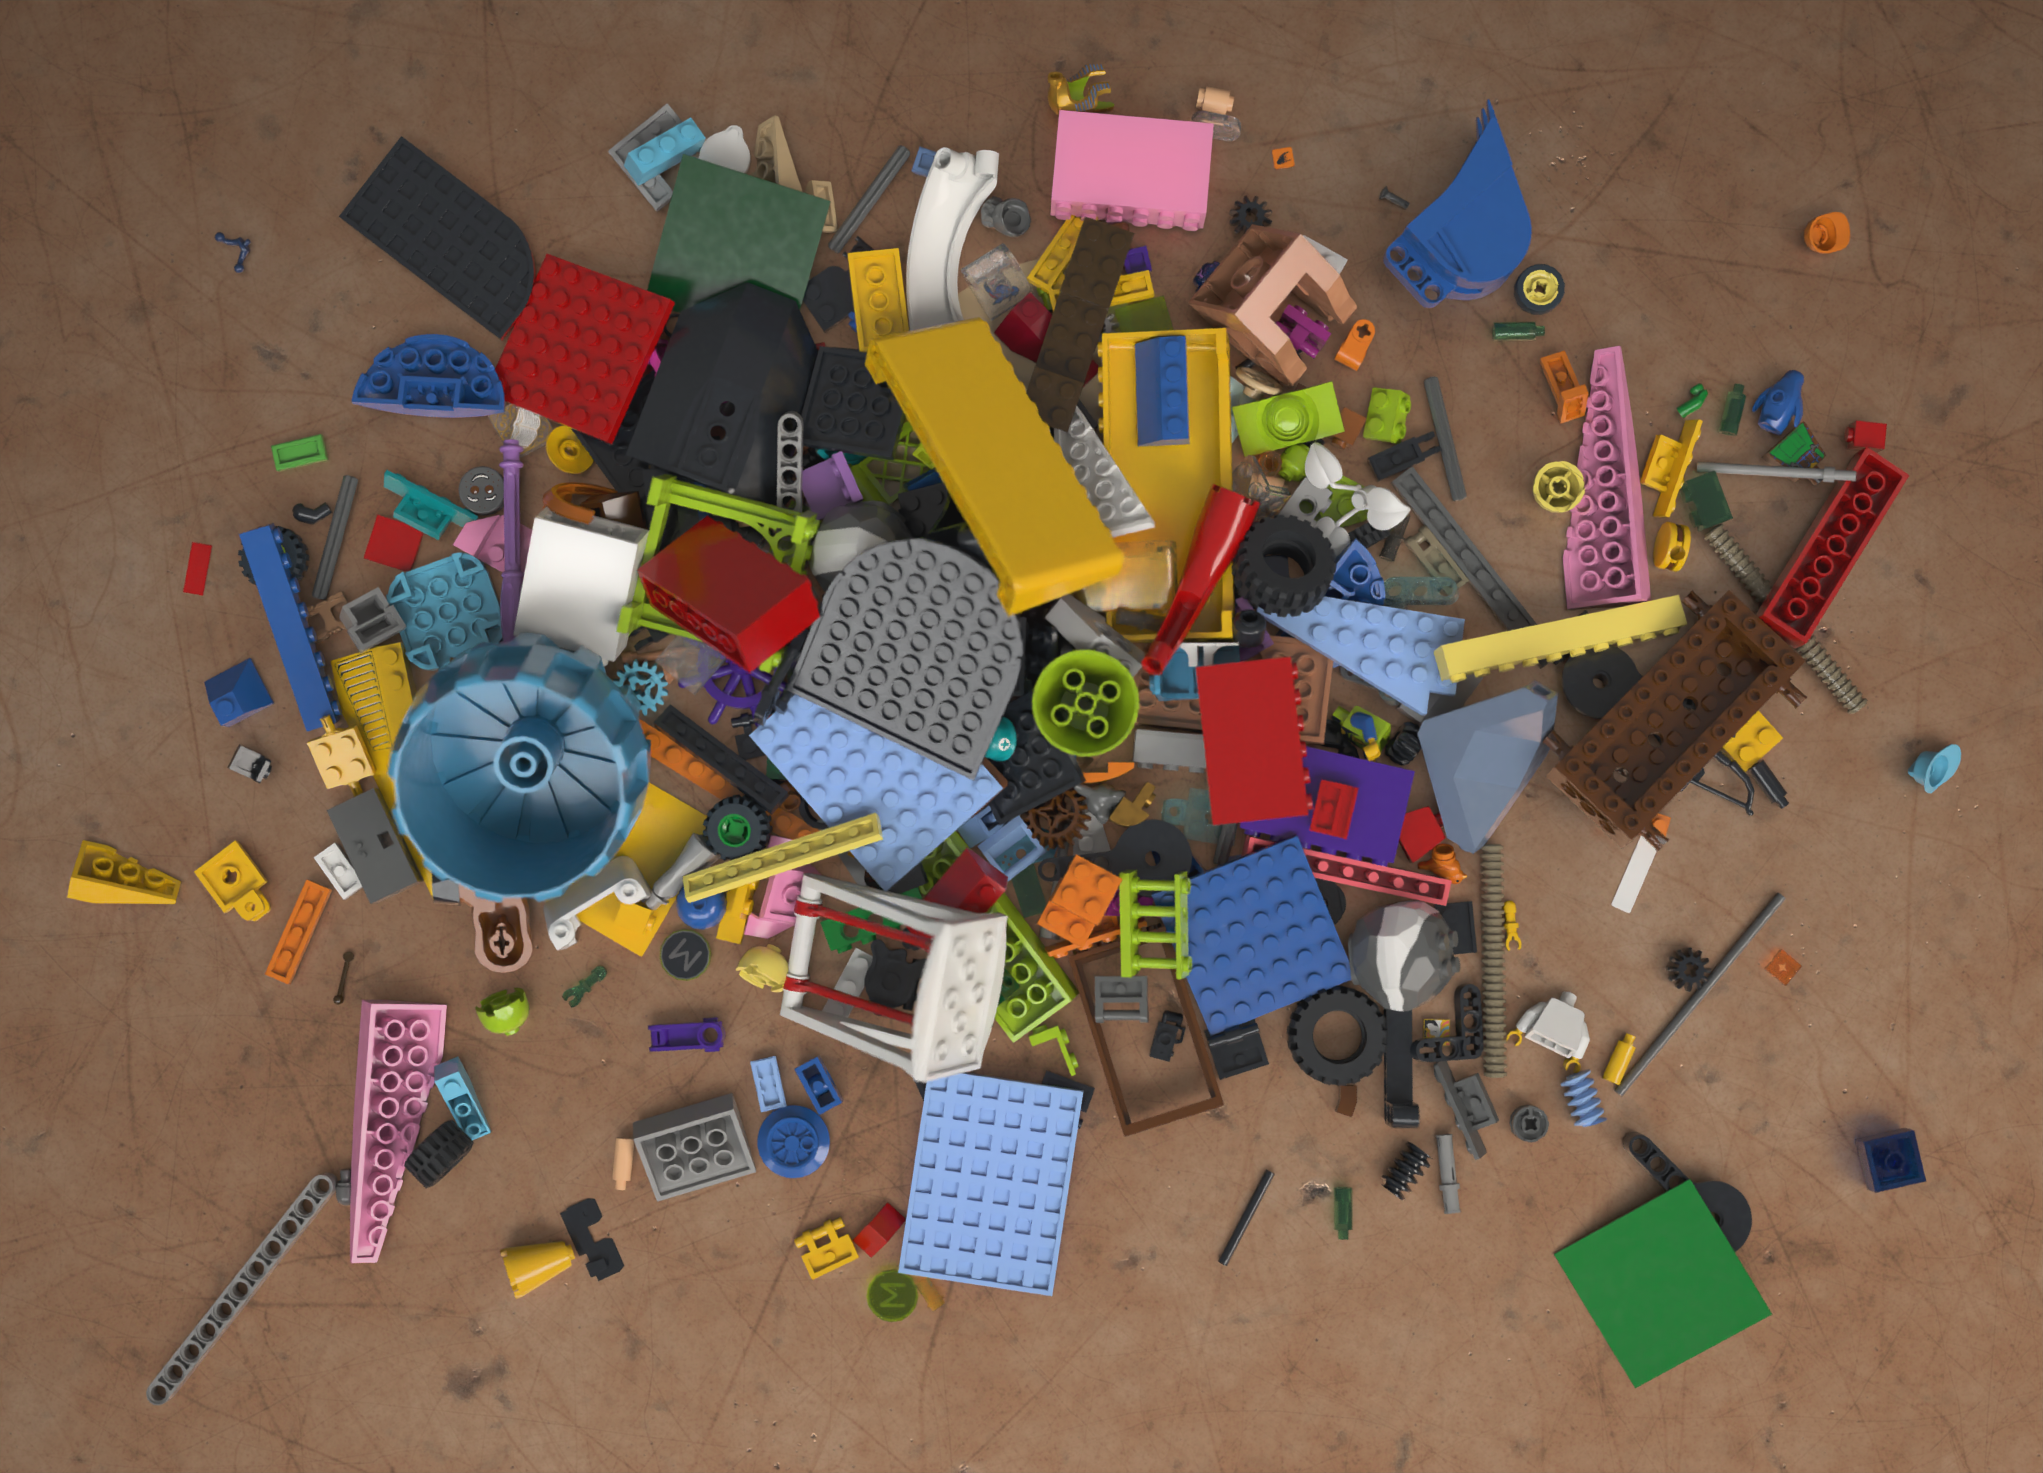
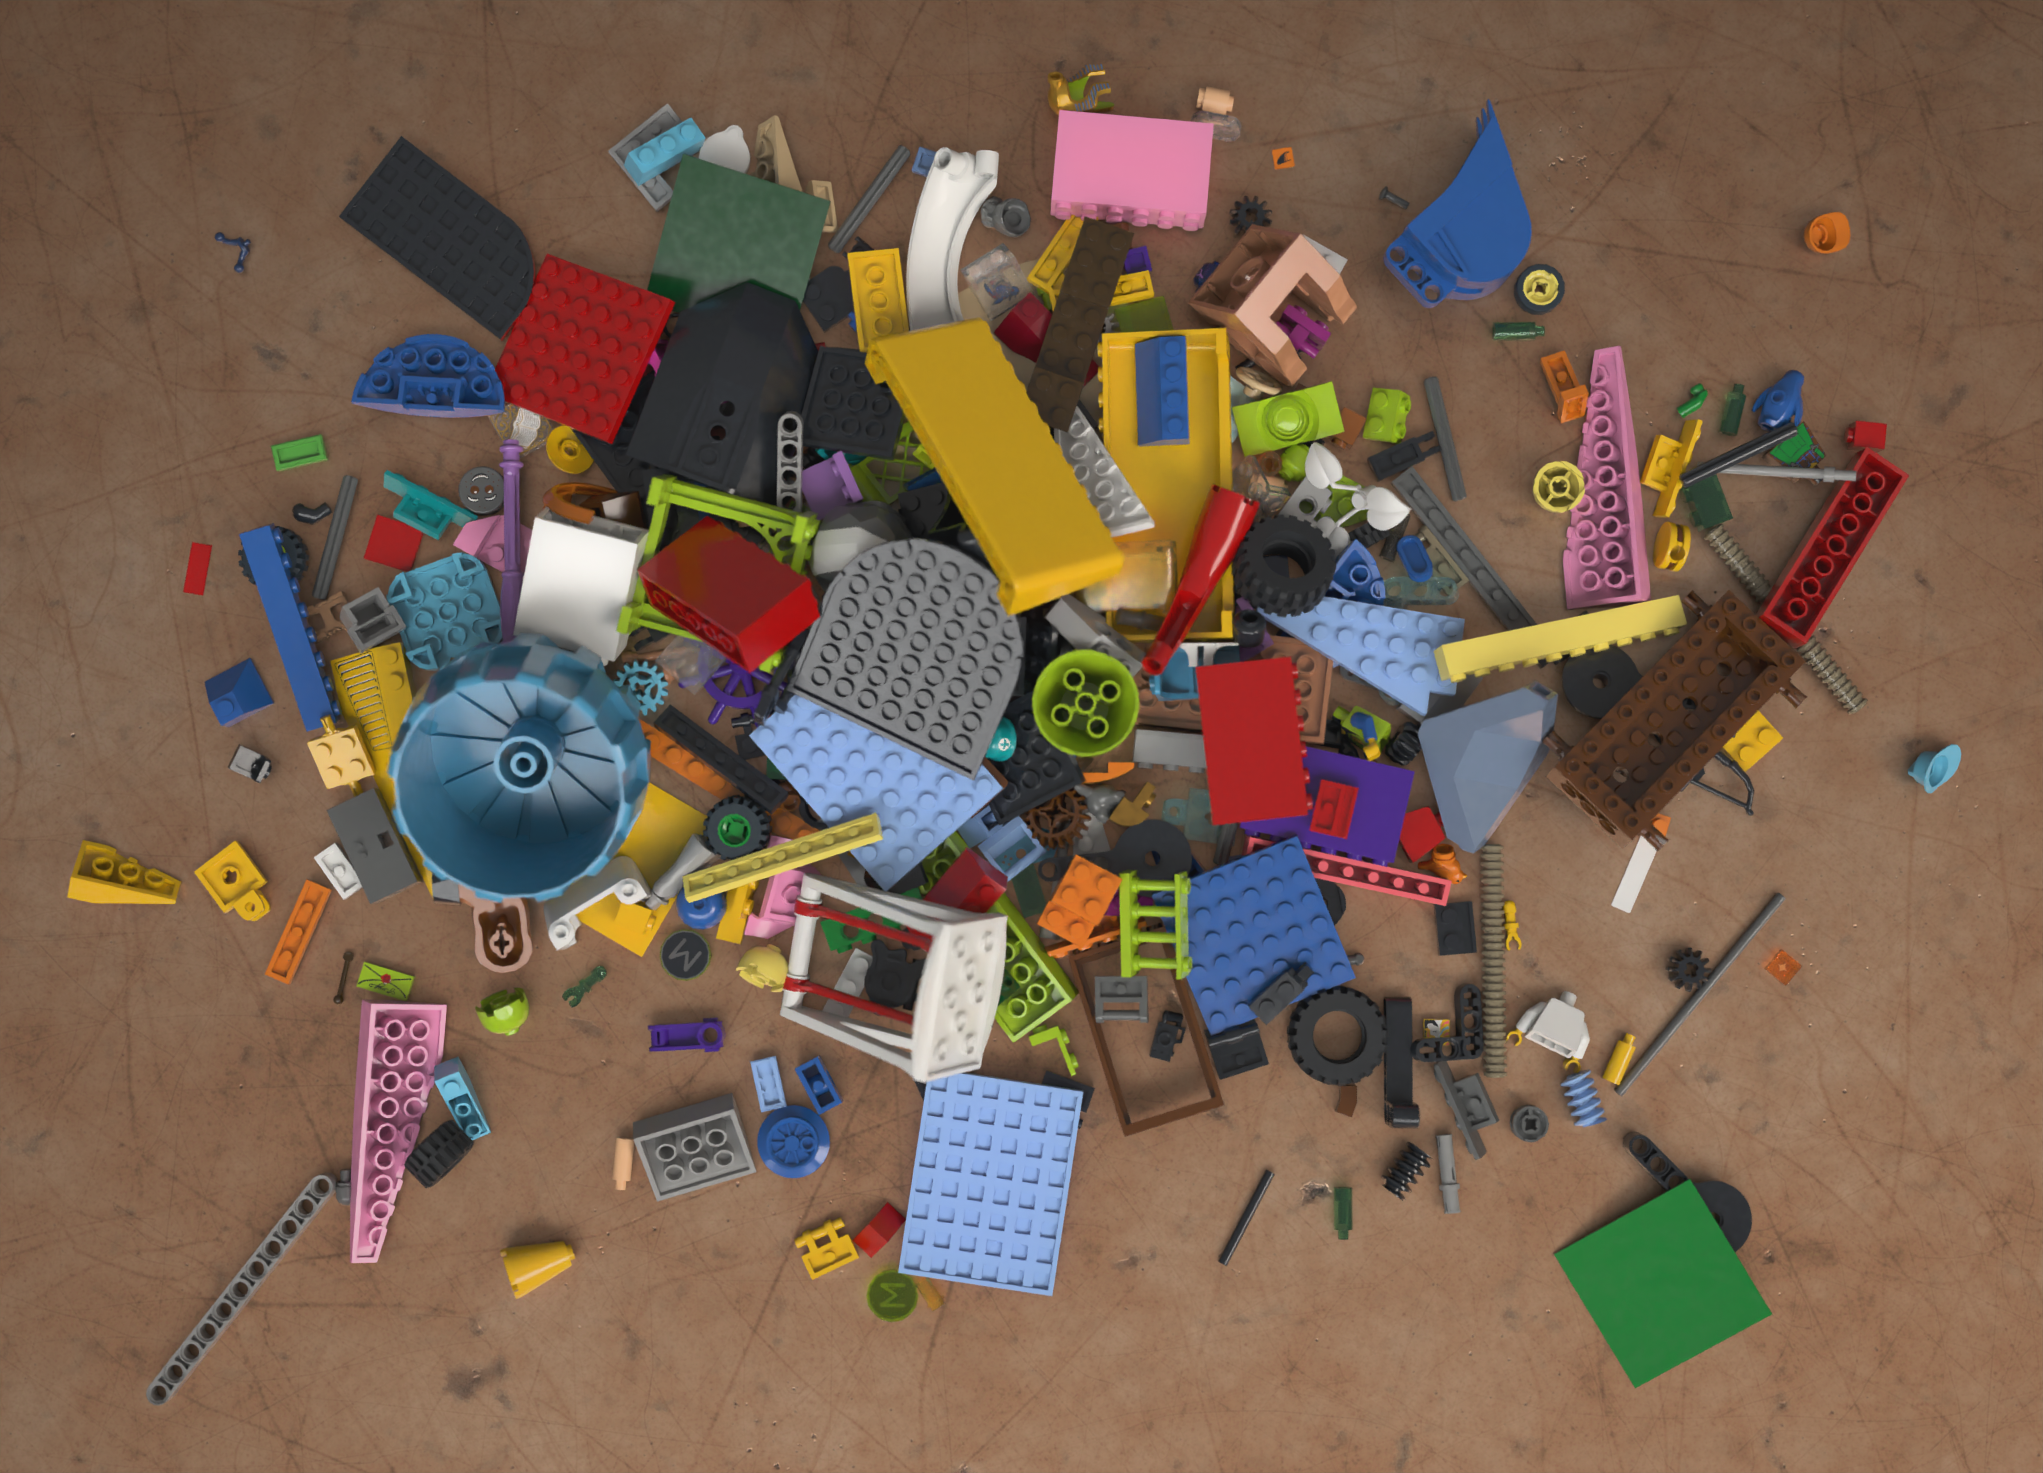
black piece [560,1199,625,1281] -> none
orange piece [1334,319,1375,371] -> none
dark grey rock [1348,900,1460,1011] -> none
black cylinder [1748,759,1789,809] -> none
clear blue brick [1855,1128,1926,1193] -> none
none -> lime tile [356,962,415,1001]
none -> black hinge [1248,962,1314,1025]
none -> blue tile [1397,535,1433,582]
none -> black axle [1679,422,1798,488]

